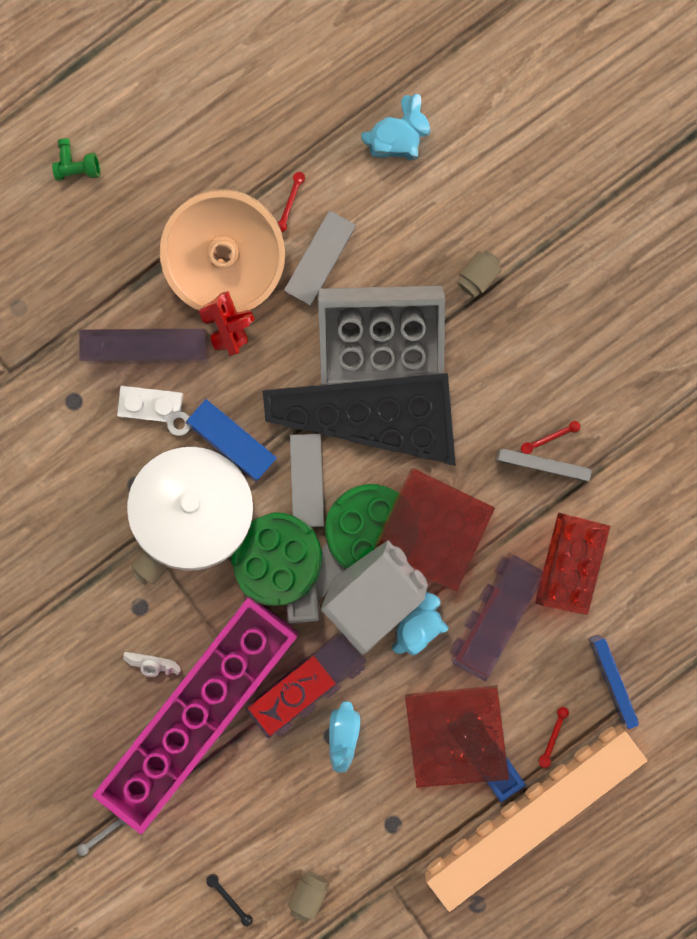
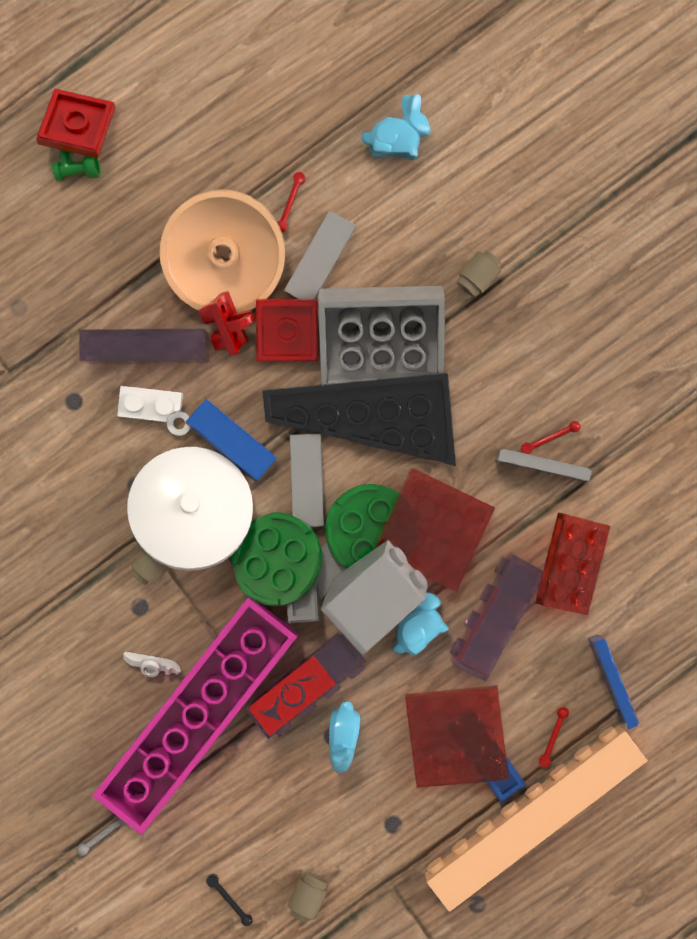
none -> red tile [36,88,115,158]
none -> red tile [256,299,318,362]

